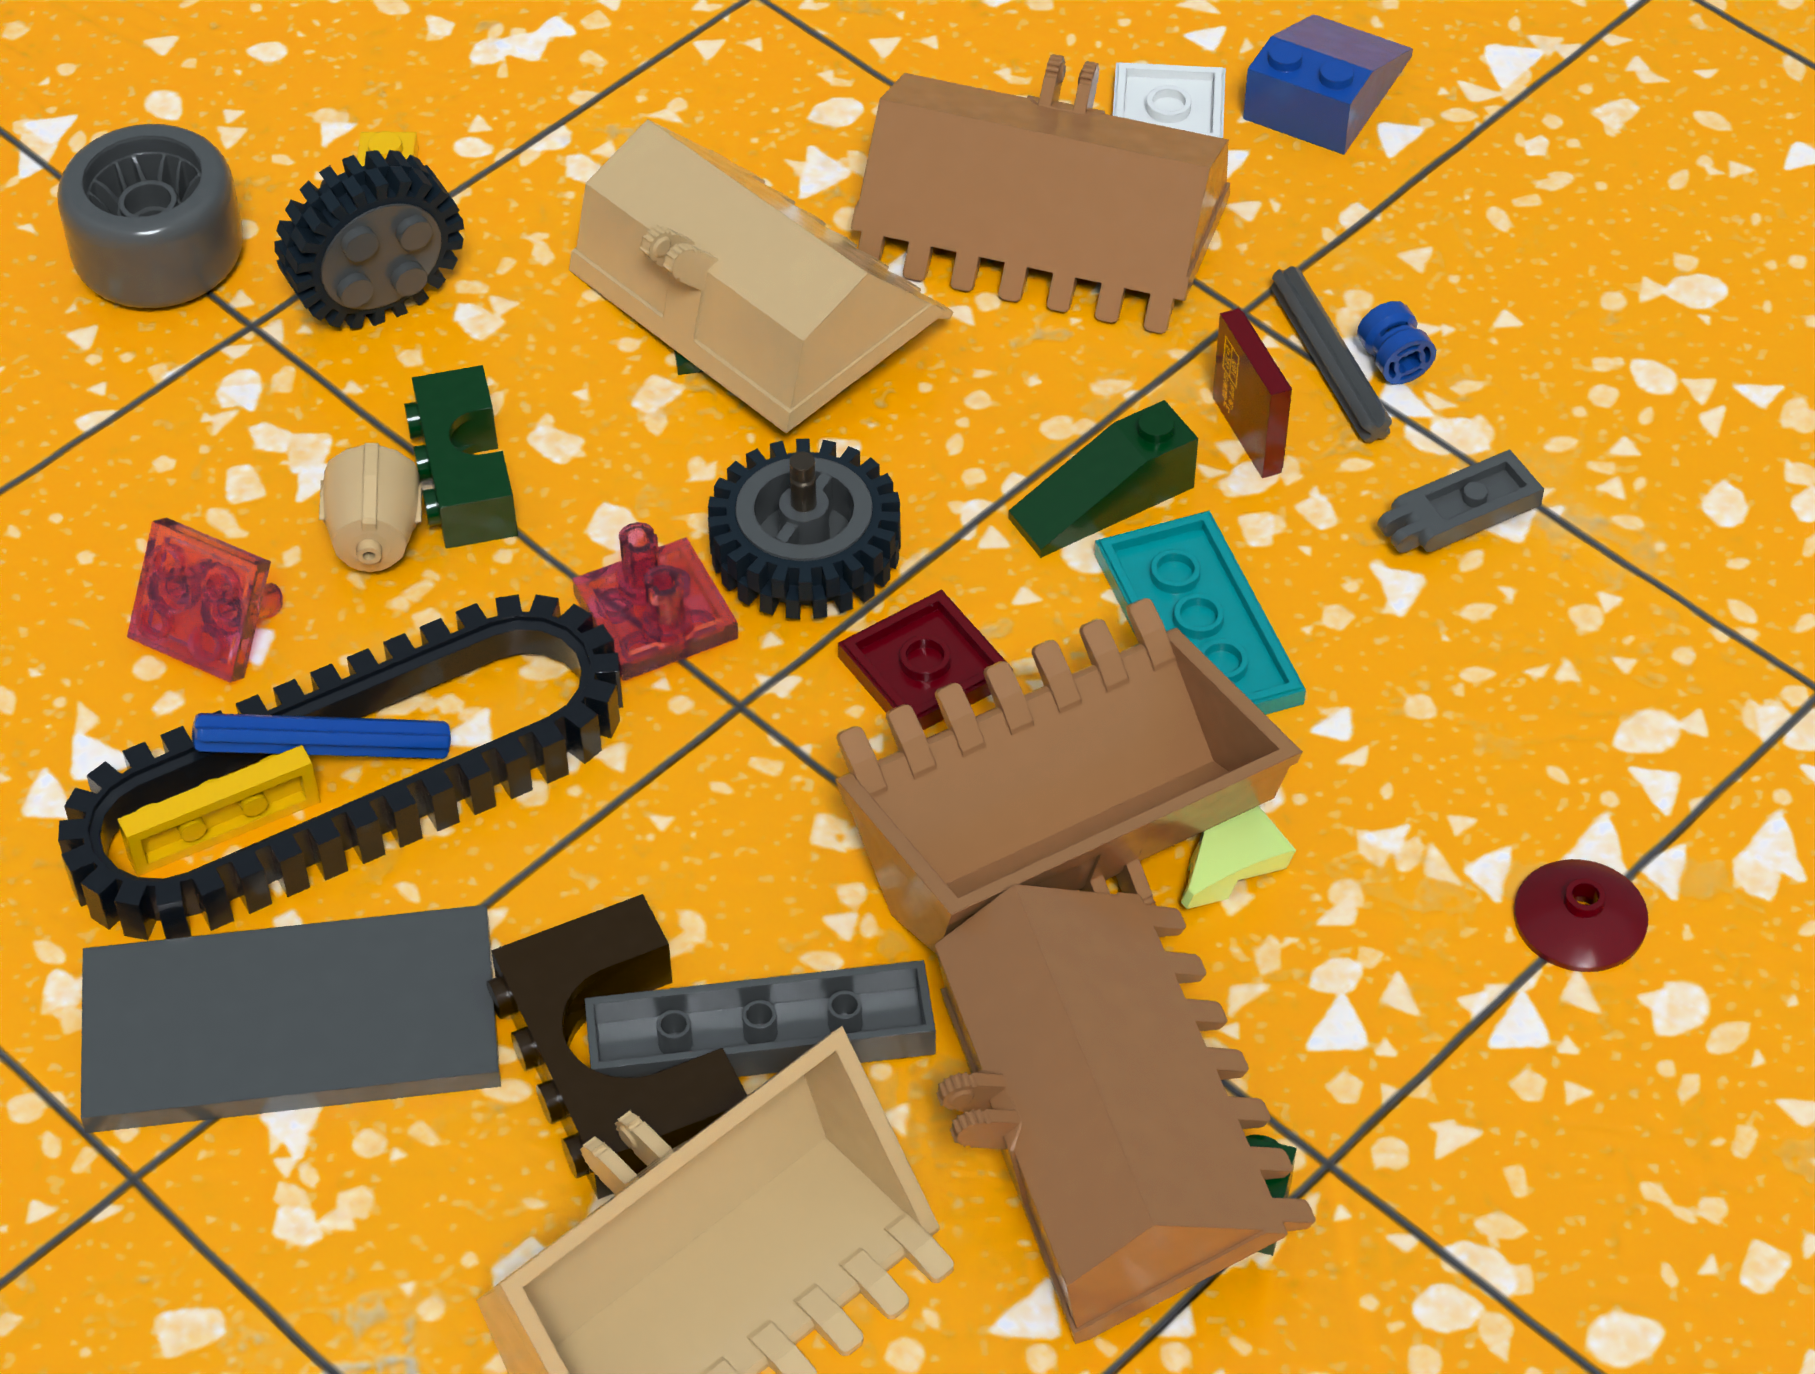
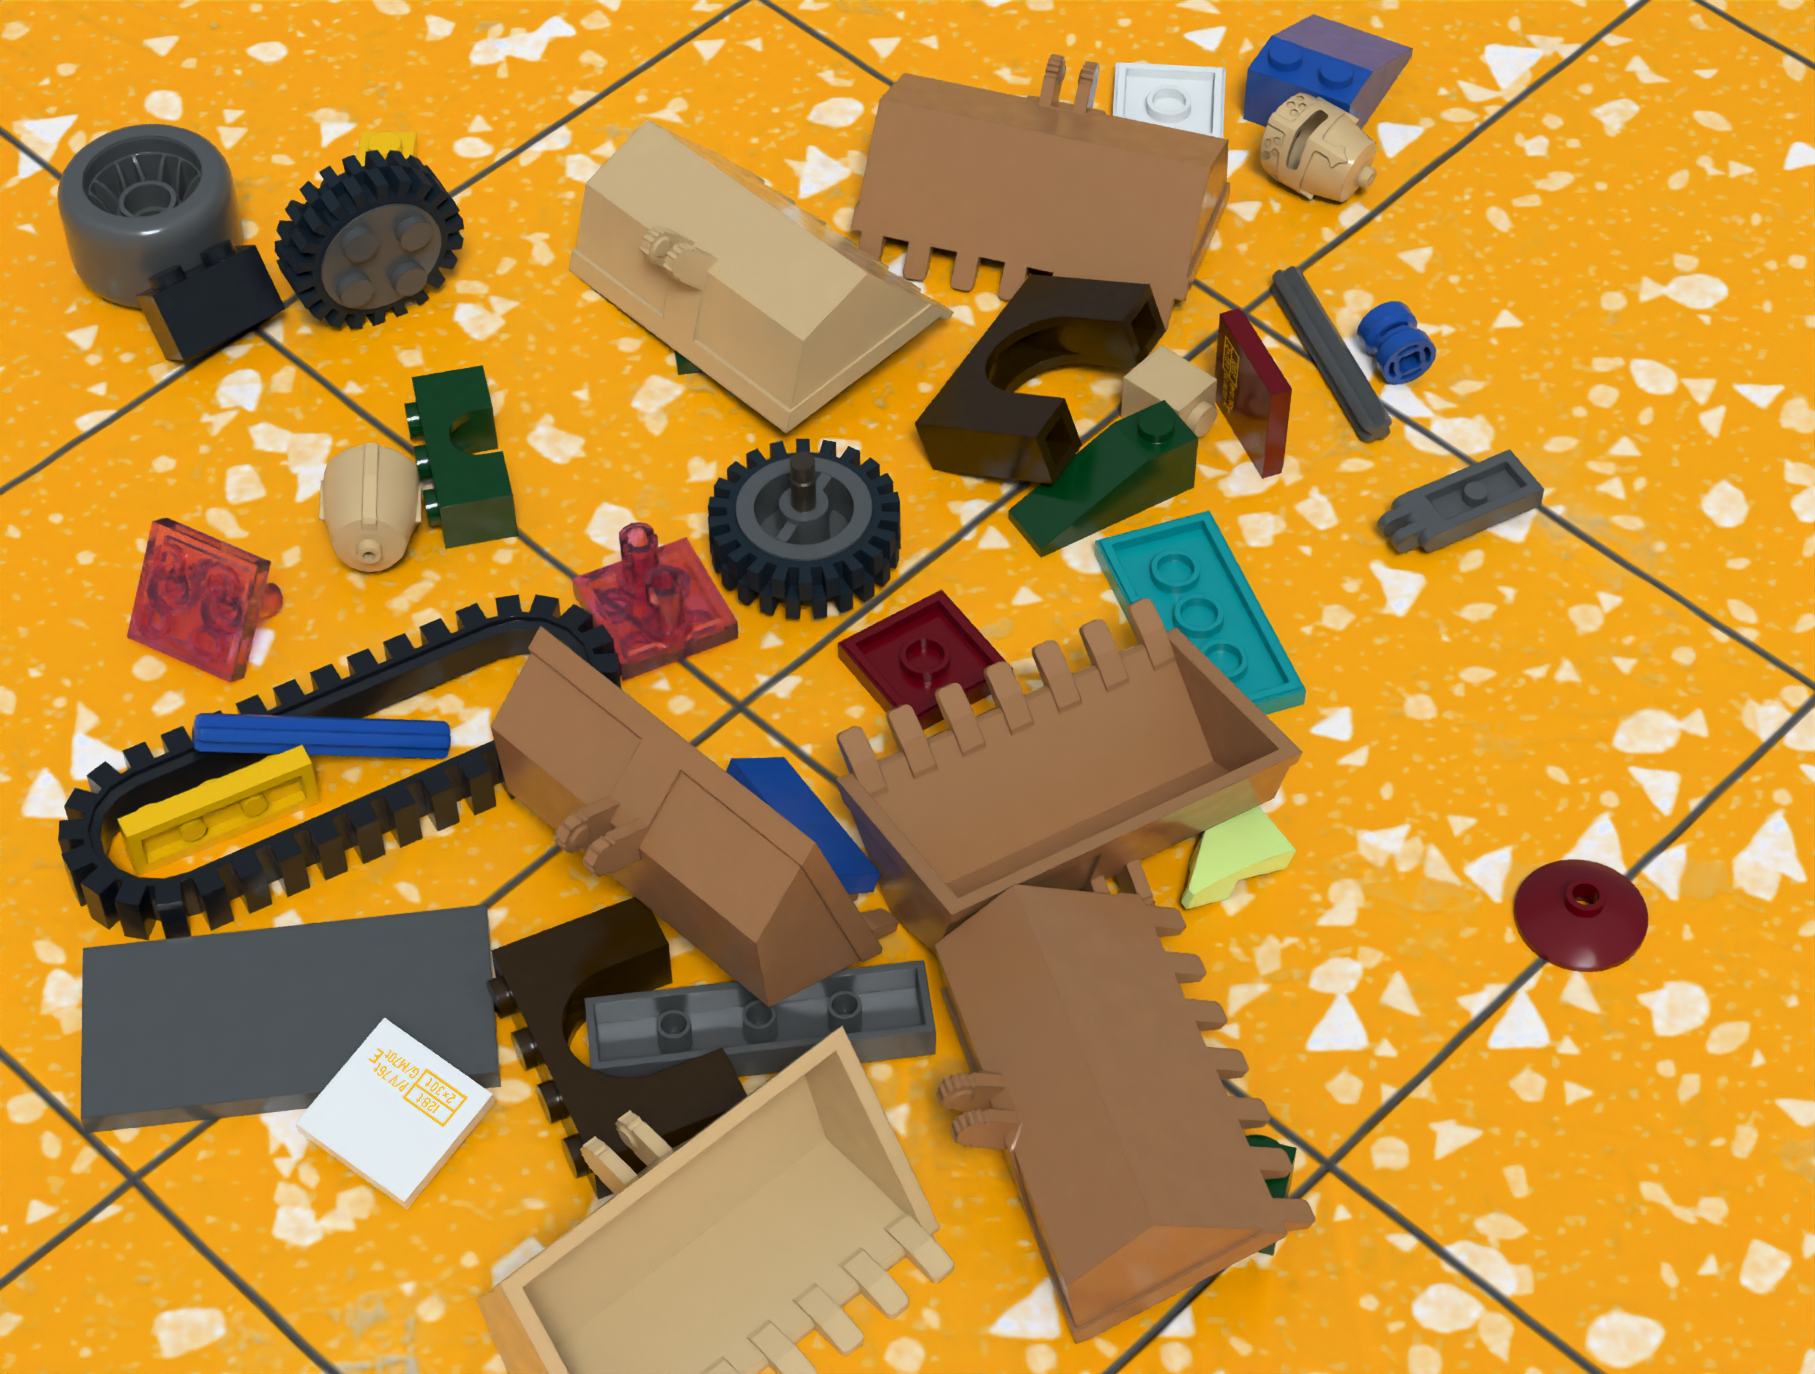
none -> black brick [135,239,285,360]
none -> white tile [295,1018,495,1210]
none -> medium nougat piece [490,626,898,1007]
none -> blue tile [726,757,881,894]
none -> dark brown arch [915,274,1166,484]
none -> tan brick [1121,345,1217,438]
none -> tan helmet [1260,92,1377,202]

